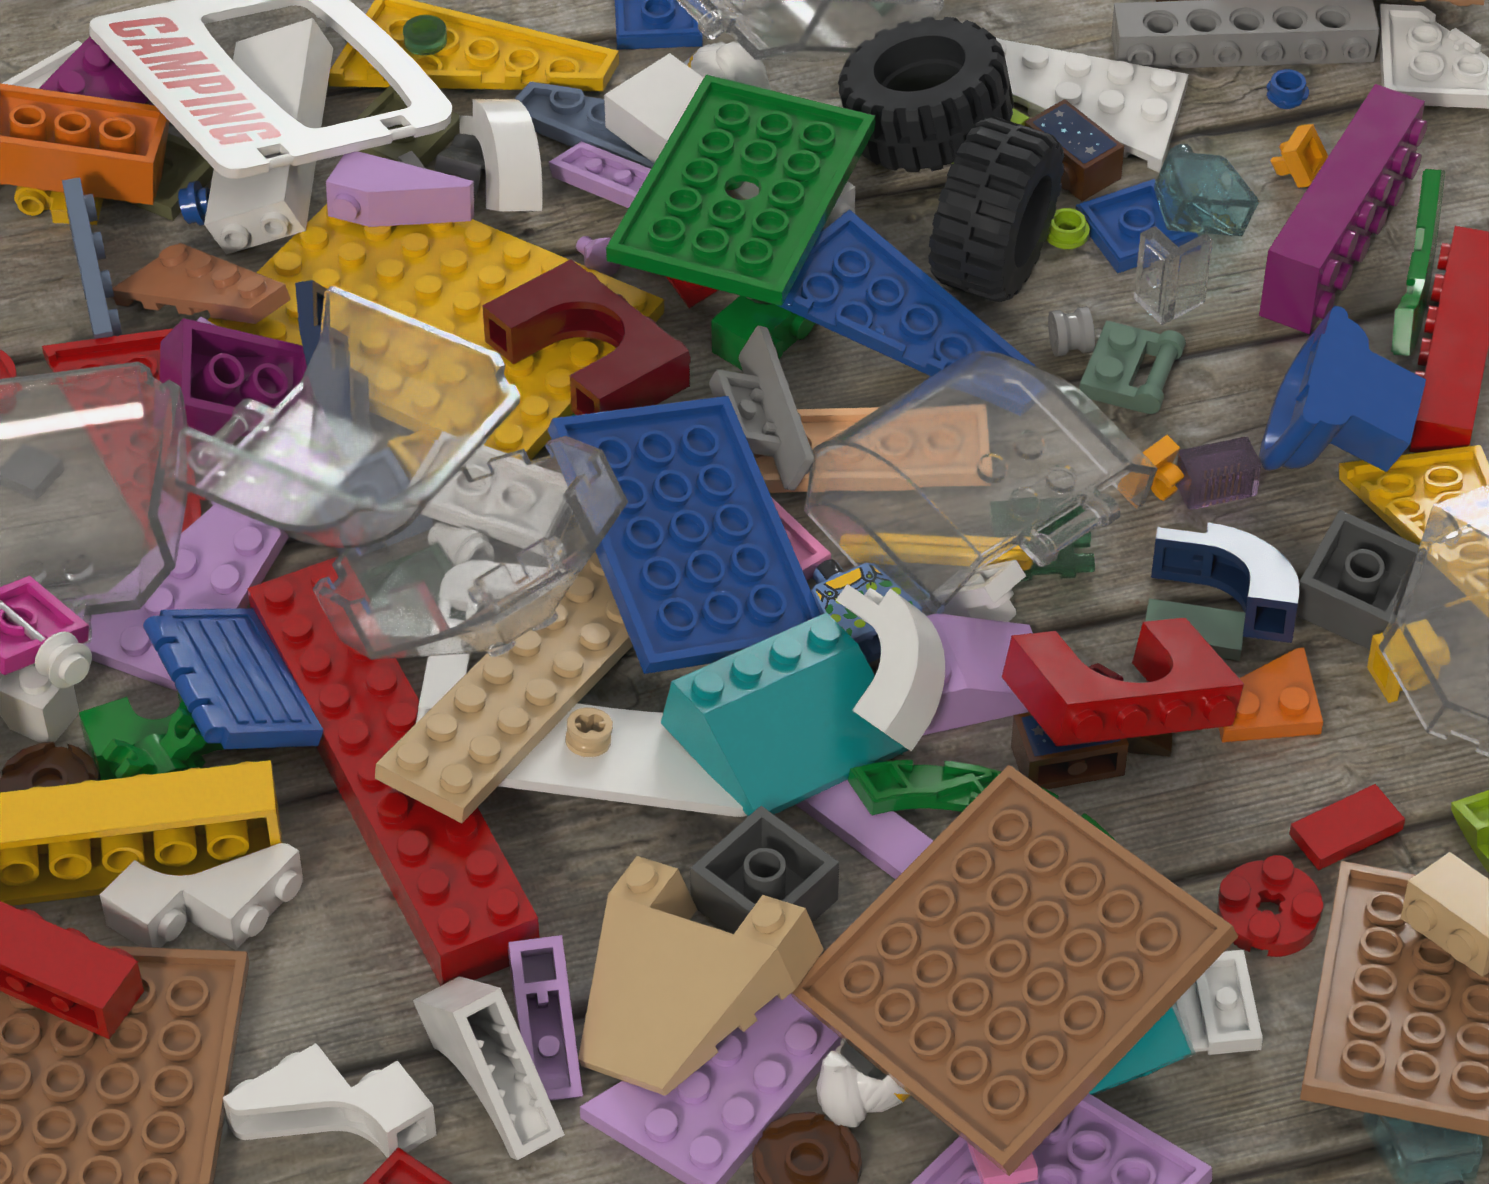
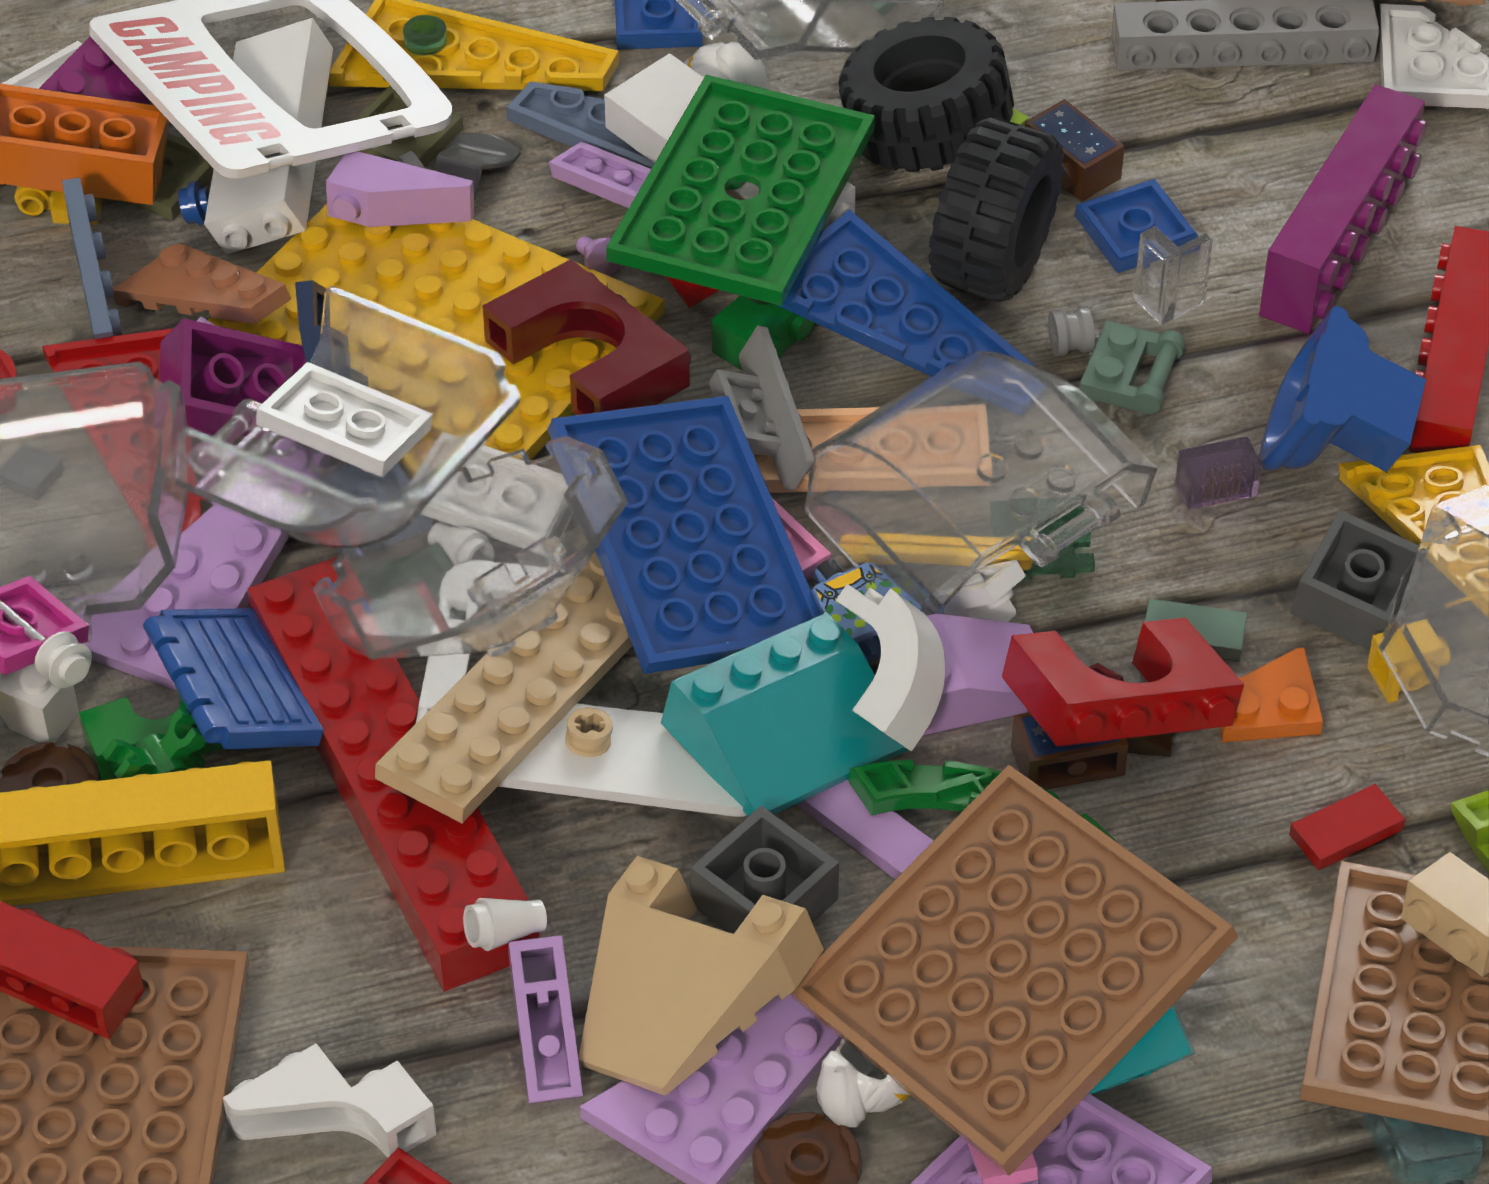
white arch [100,843,304,950] -> none
white arch [413,976,565,1160] -> none
white arch [460,99,542,211] -> none
white wing [996,38,1189,173] -> none
lime plate [1046,208,1090,249] -> none
light orange tile [1122,435,1184,501] -> none
dark blue arch [1151,522,1299,643] -> none
clear light blue torso [1154,144,1260,237] -> none
white plate [1175,950,1263,1057] -> none
red plate [1217,855,1323,957] -> none
blue plate [1266,69,1309,109] -> none
light orange tile [1270,124,1328,188] -> none
green tile [1391,169,1445,356] -> none
none -> white plate [256,362,433,478]
none -> white cone [463,898,547,951]

